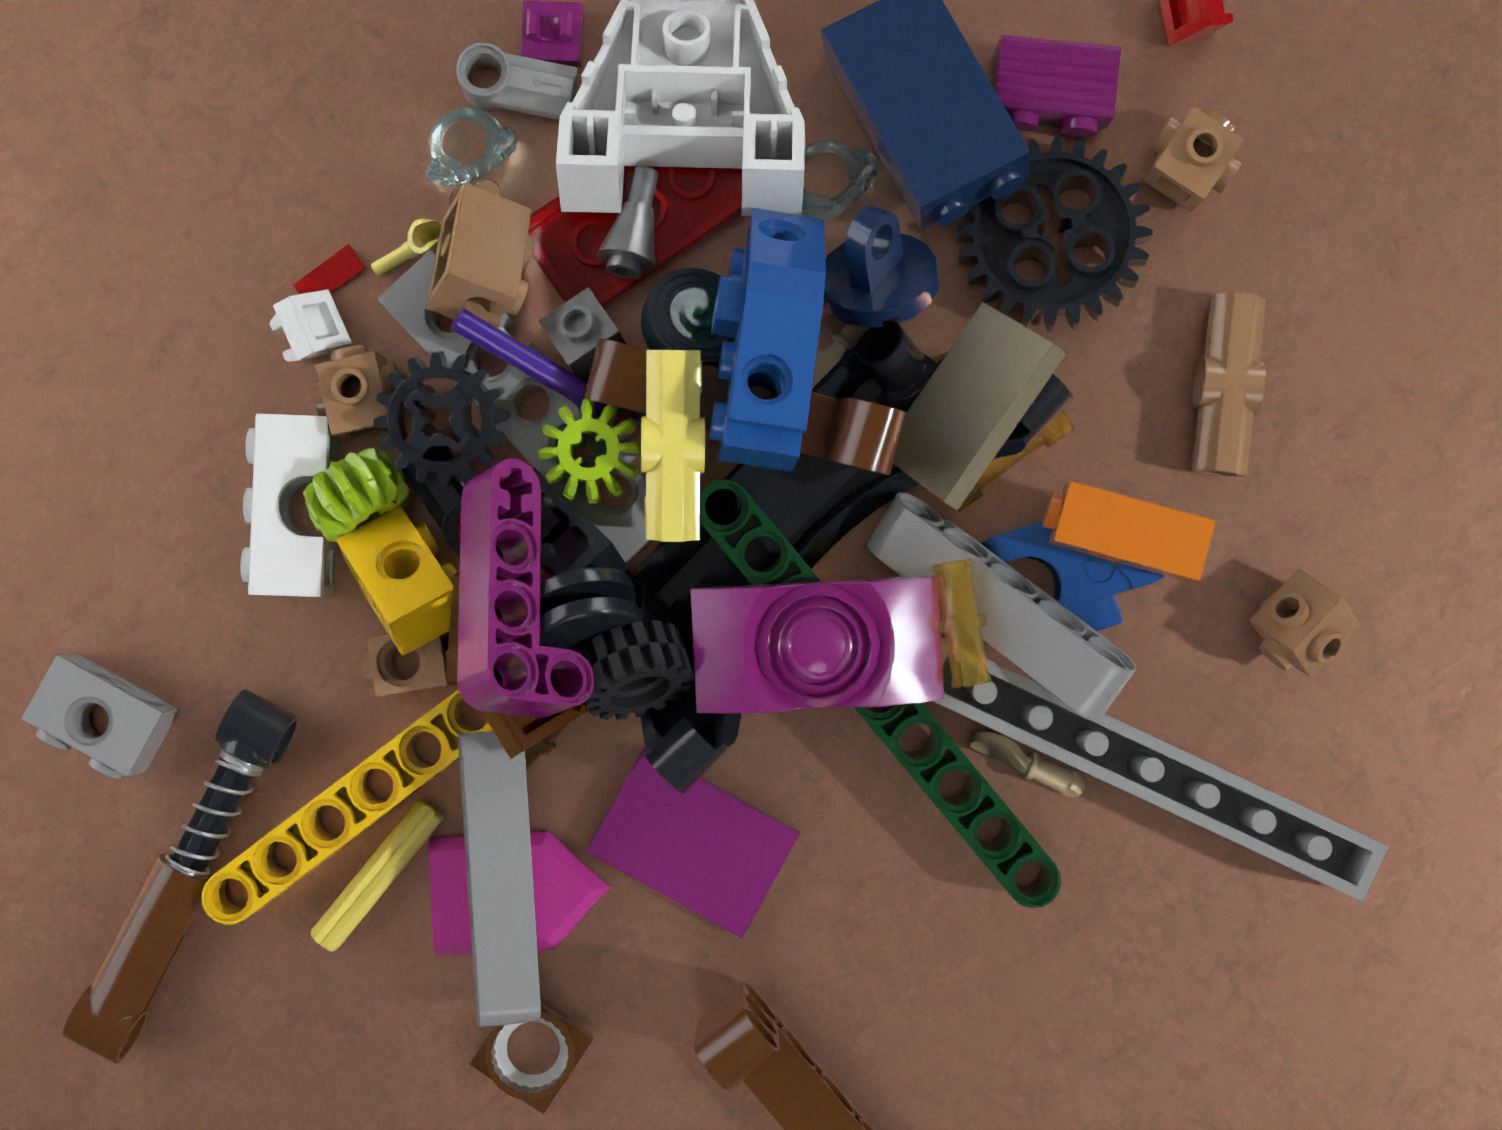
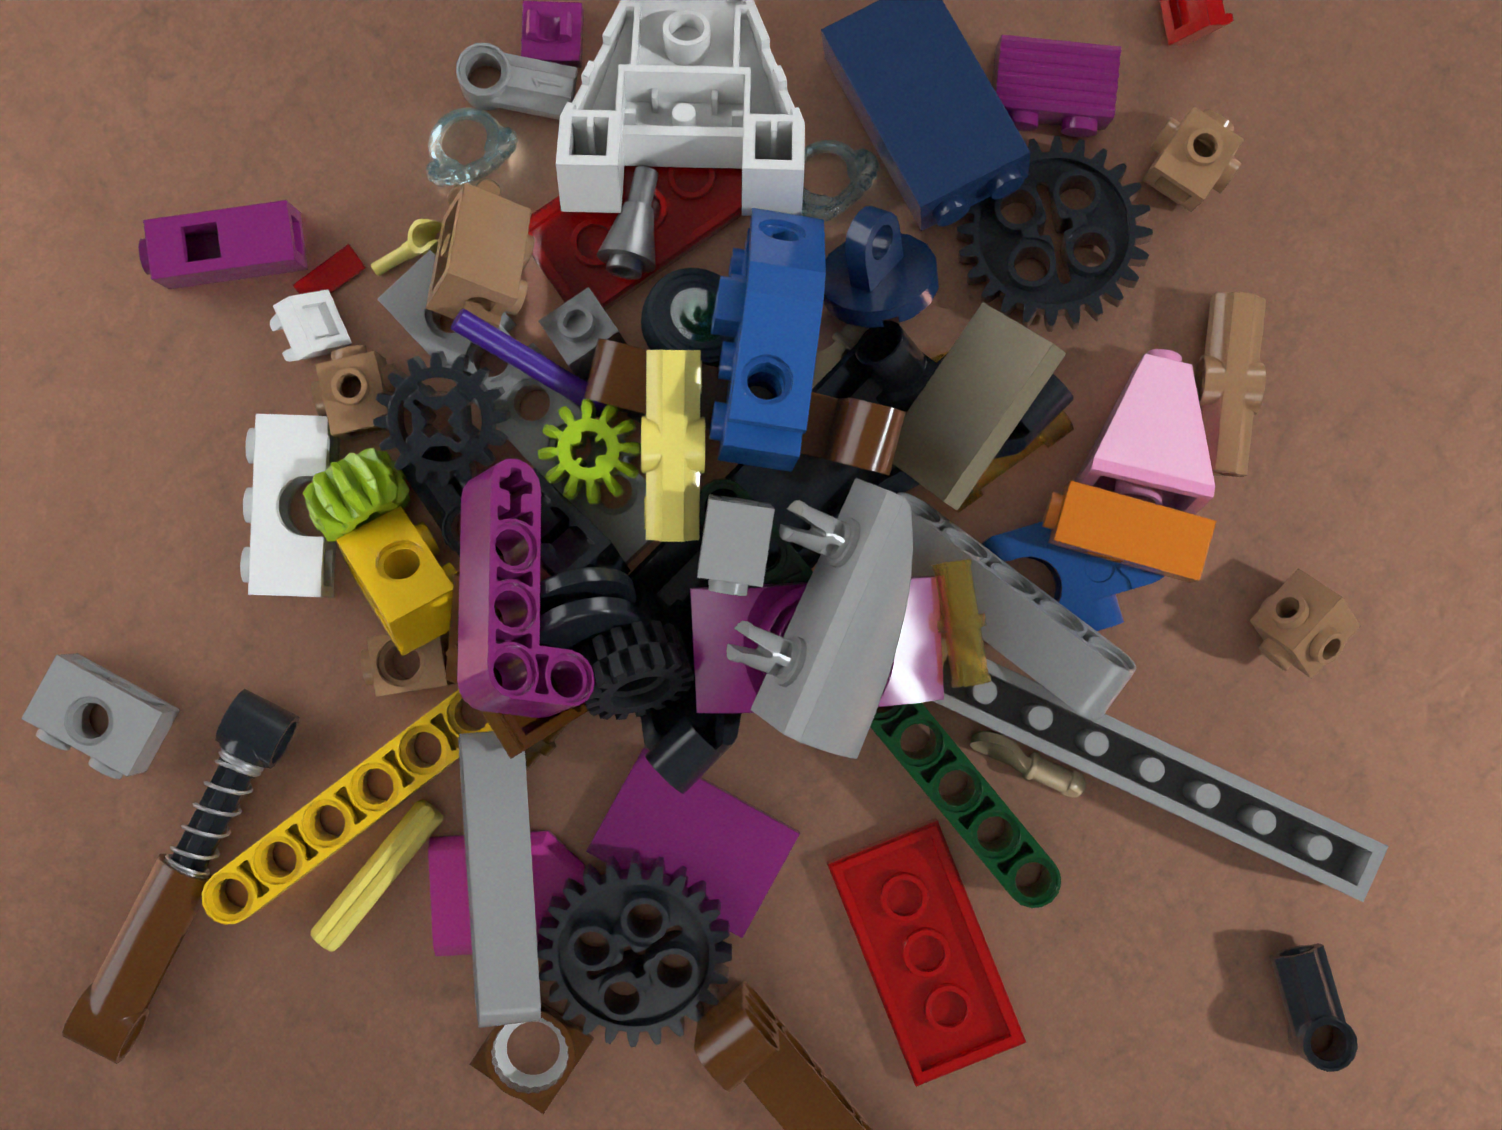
none -> magenta brick [138,200,308,289]
none -> black gear [537,853,732,1047]
none -> light grey brick [697,494,775,596]
none -> light grey piece [726,478,913,759]
none -> red tile [827,818,1027,1087]
none -> bright pink slope [1074,349,1215,515]
none -> black piece [1270,943,1358,1072]

